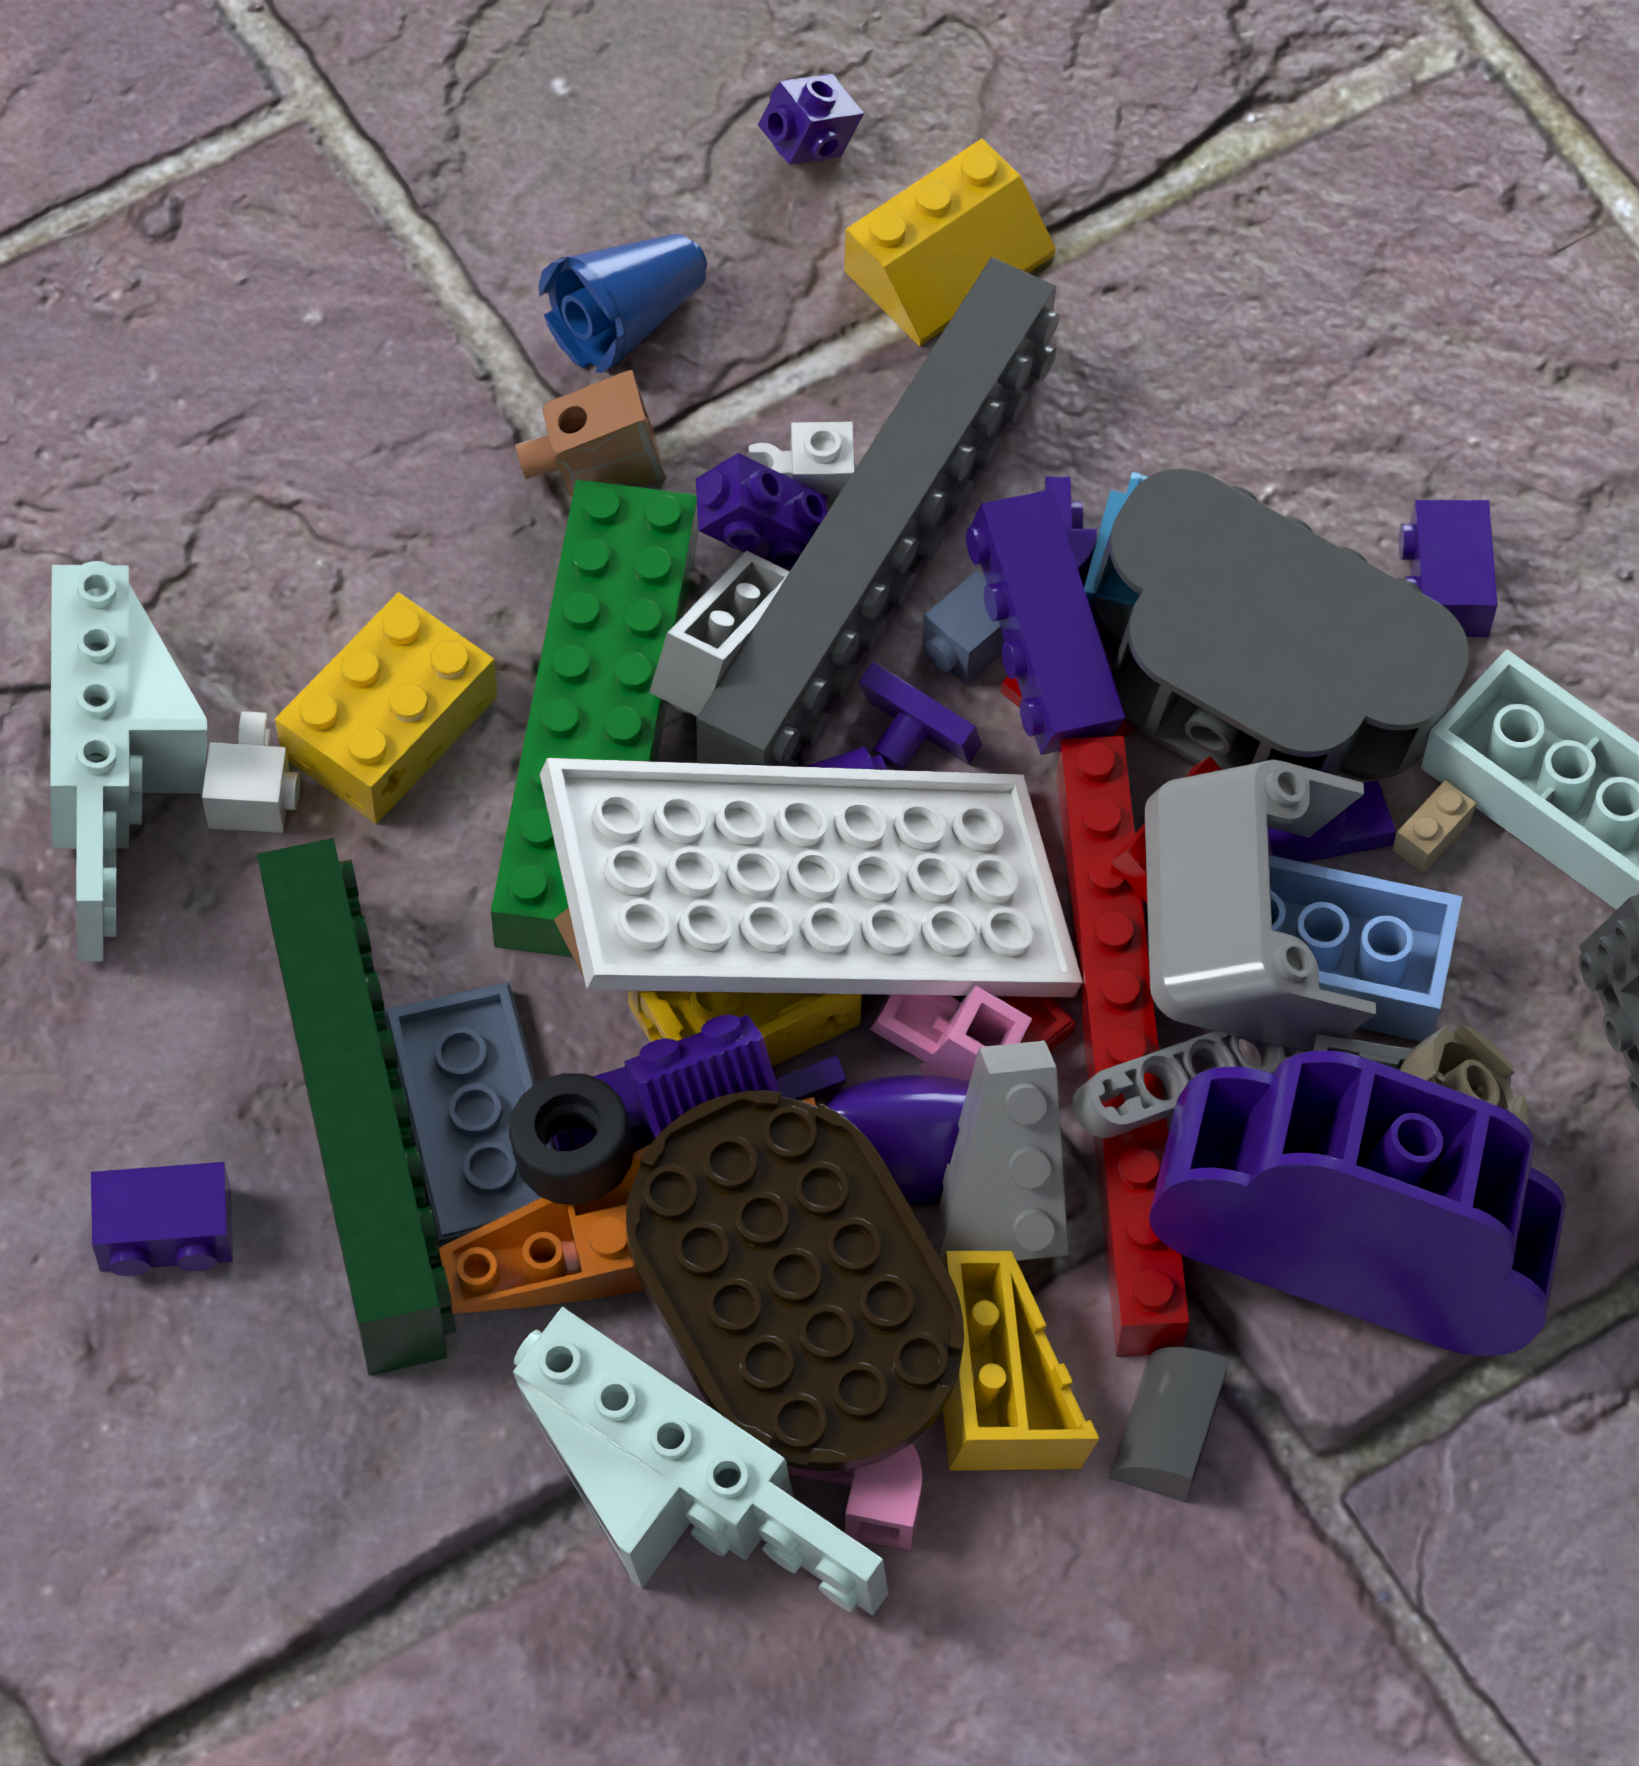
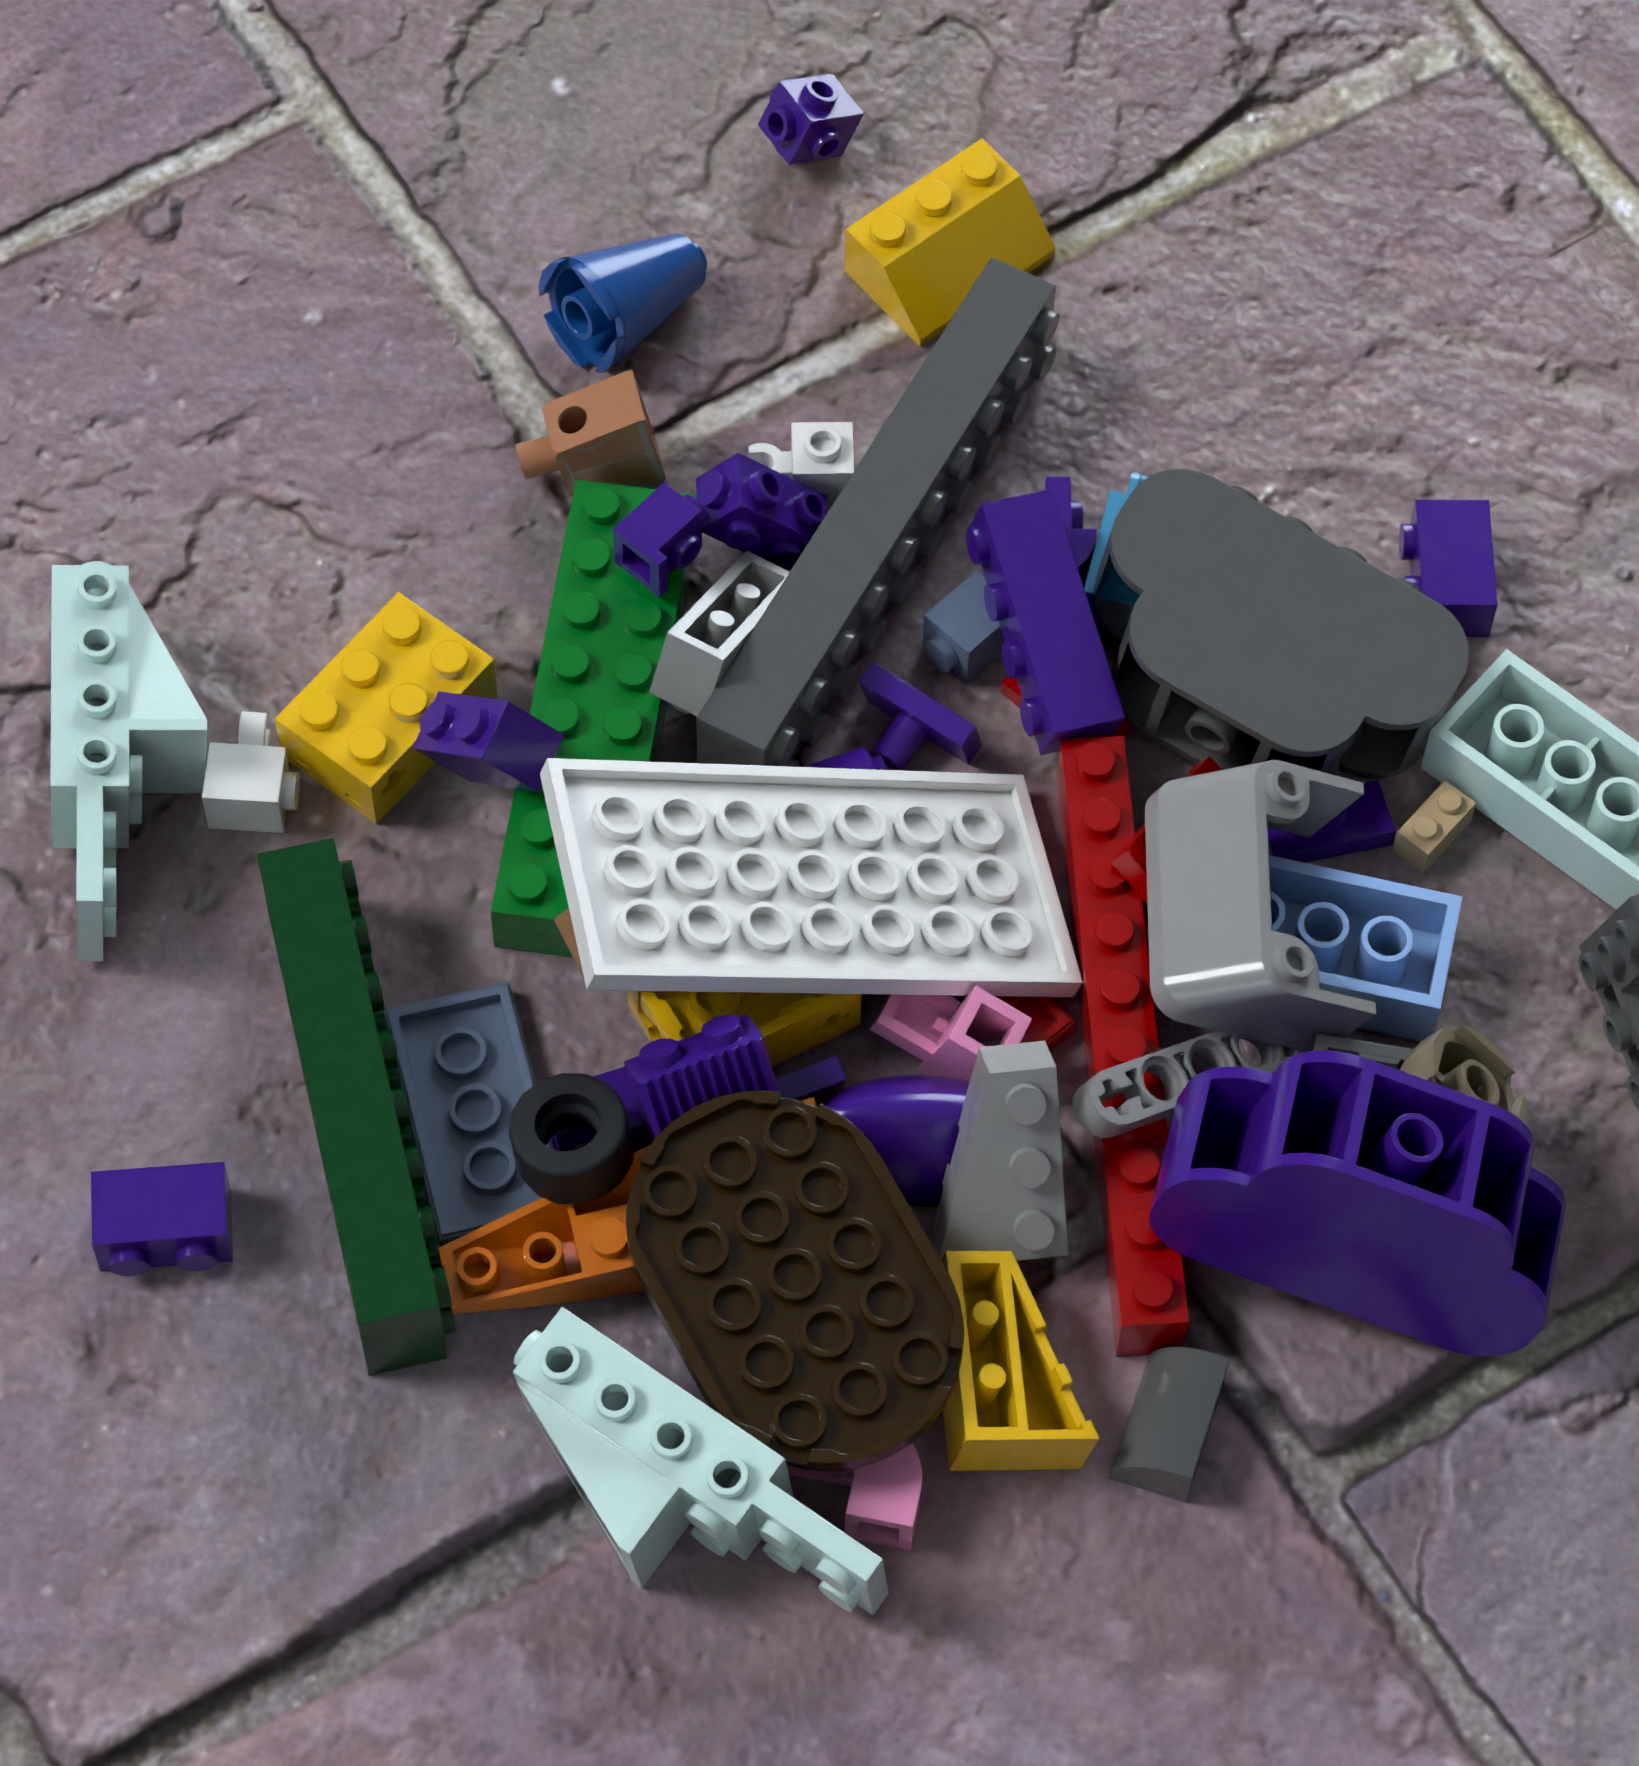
none -> dark purple brick [413,691,564,792]
none -> dark purple brick [613,482,710,598]

